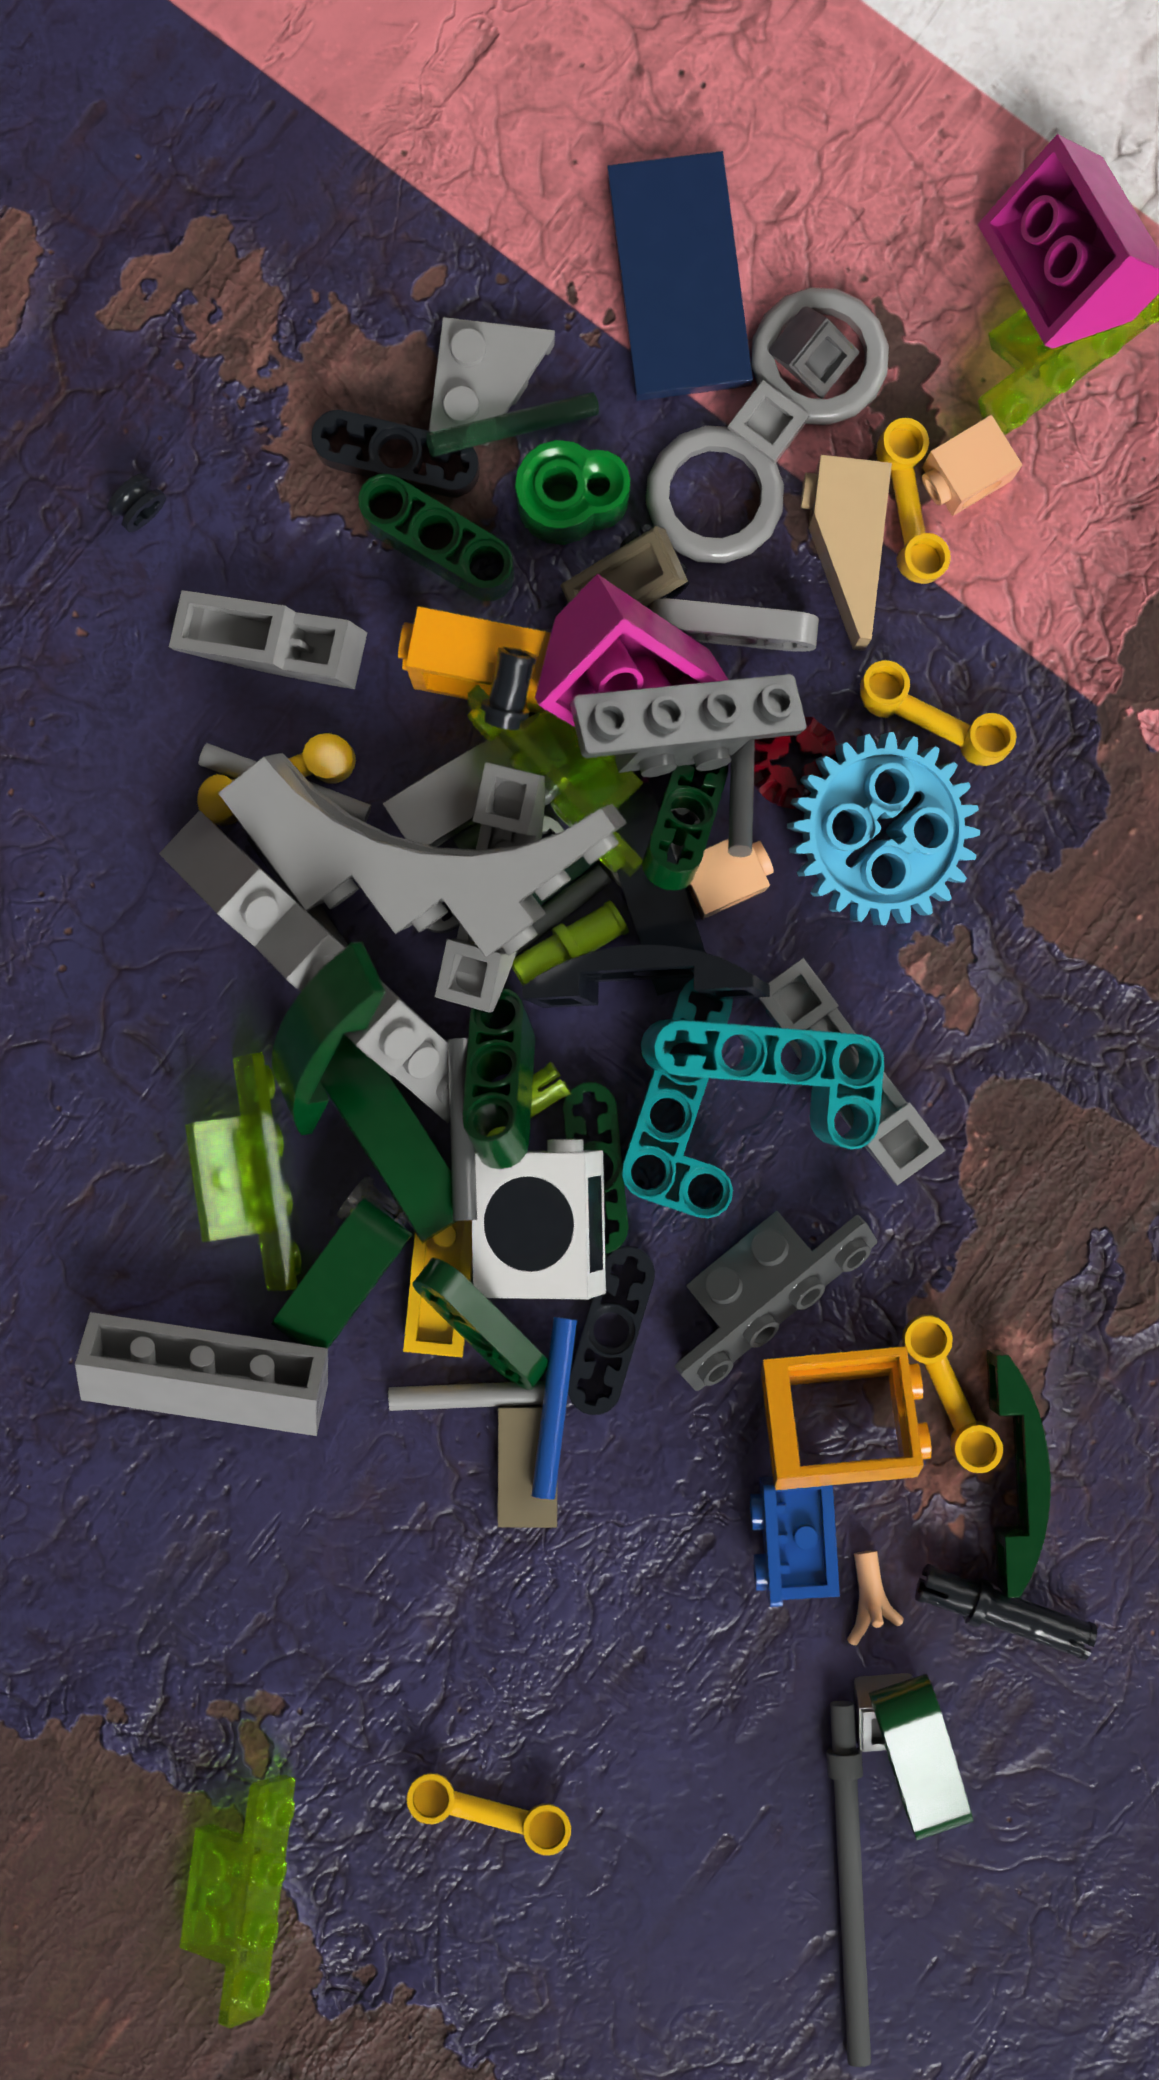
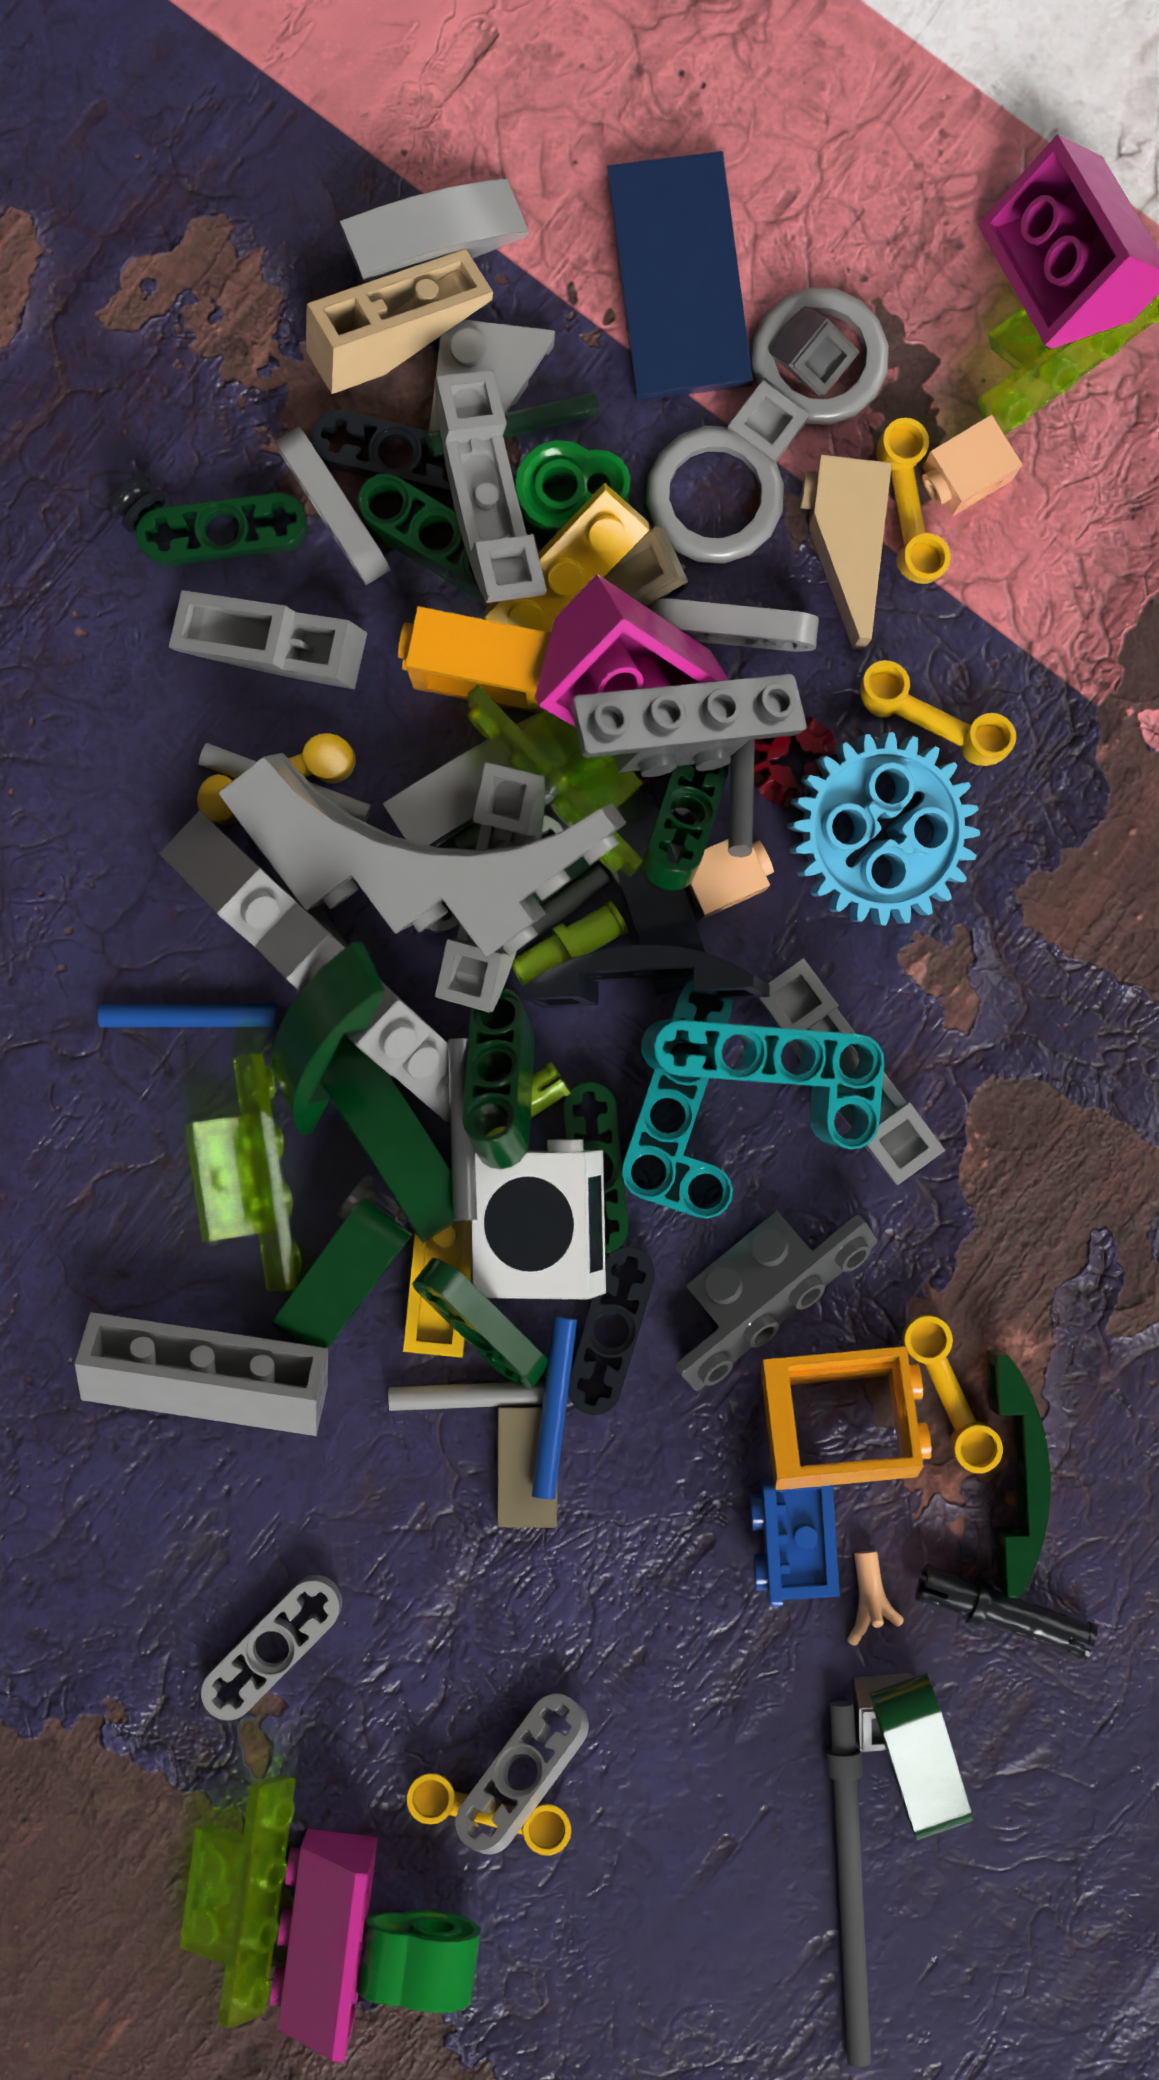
black pin [481,647,537,730] -> none
none -> blue bar [98,1003,278,1028]
none -> dark green beam [136,493,309,567]
none -> light grey beam [201,1575,342,1720]
none -> dark pink slope [270,1829,378,2062]
none -> light grey beam [274,426,391,586]
none -> tan slope [306,249,493,394]
none -> light grey slope [340,178,529,284]
none -> green piece [357,1910,481,2013]
none -> light grey slope [434,370,546,603]
none -> light grey beam [455,1694,589,1854]
none -> yellow plate [484,483,649,632]

